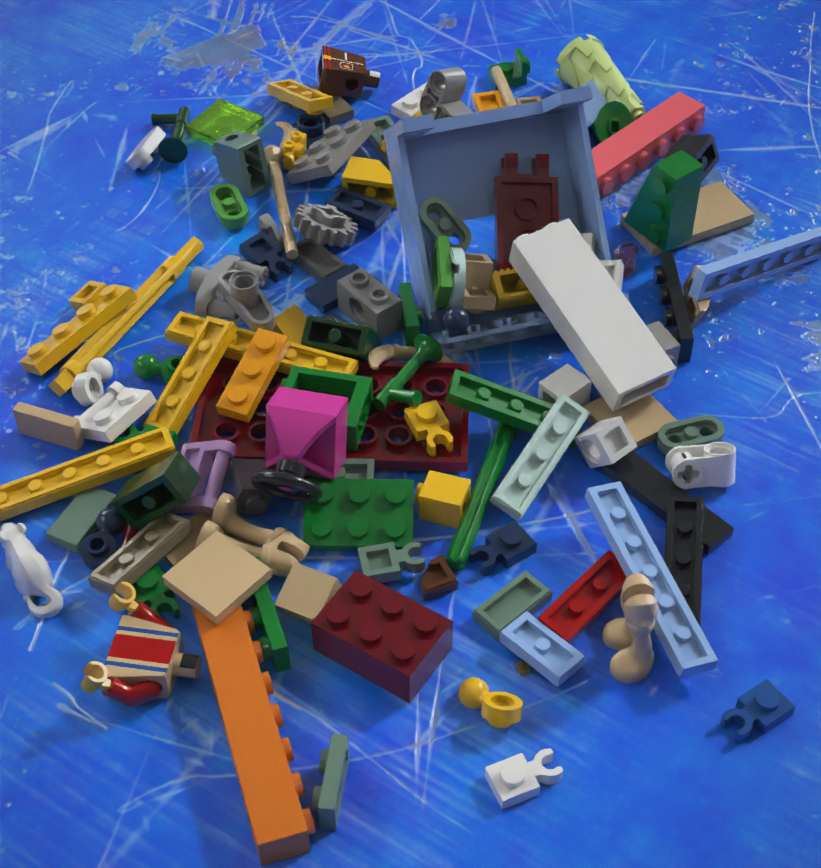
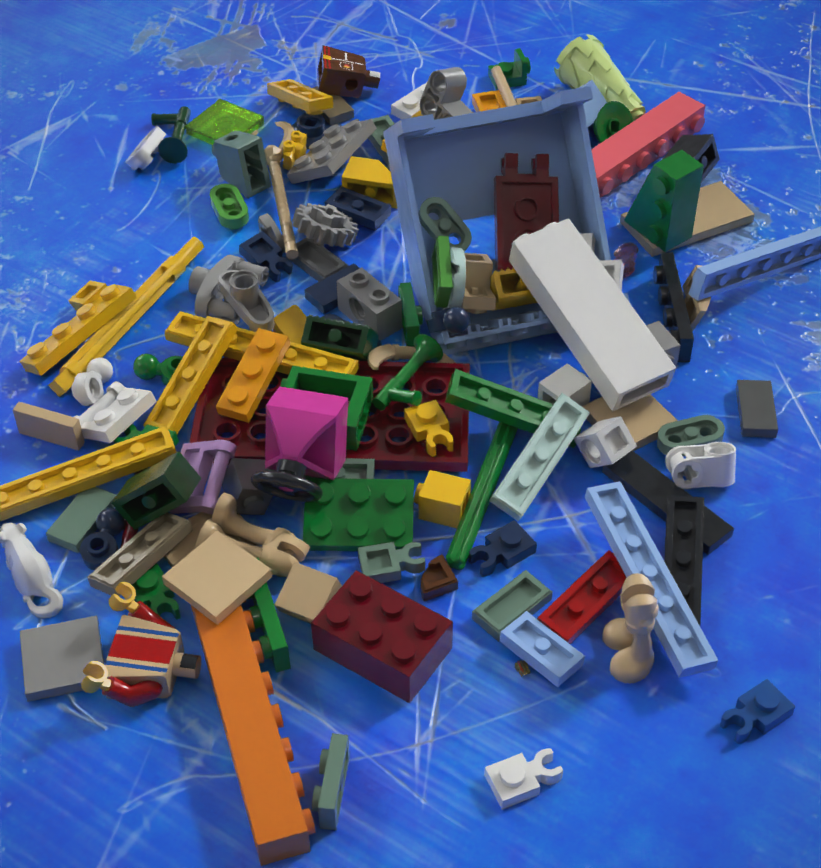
yellow plate [458,677,523,728] -> none
none -> light grey tile [20,615,104,702]
none -> dark grey tile [736,380,778,438]

